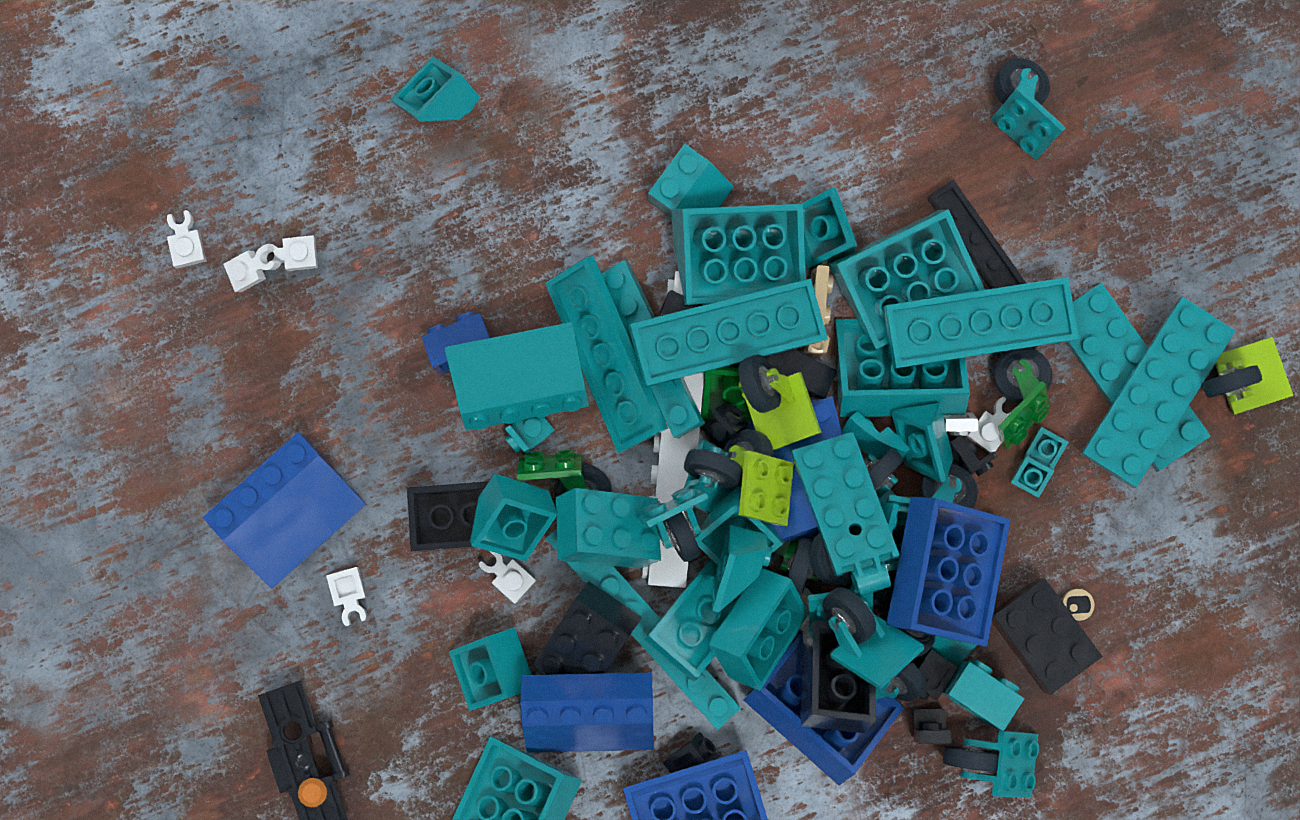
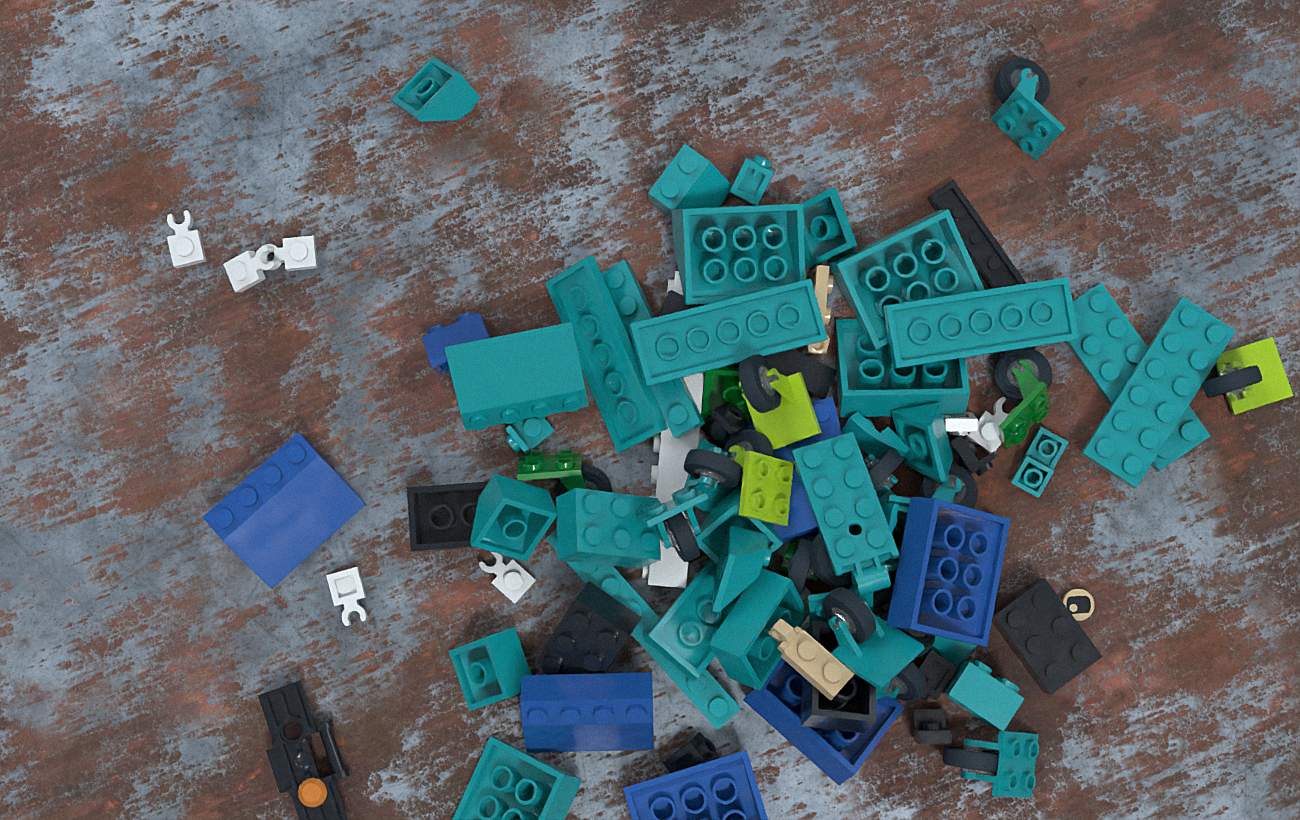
none -> teal bracket [730,154,776,206]
none -> tan hinge [768,618,854,700]

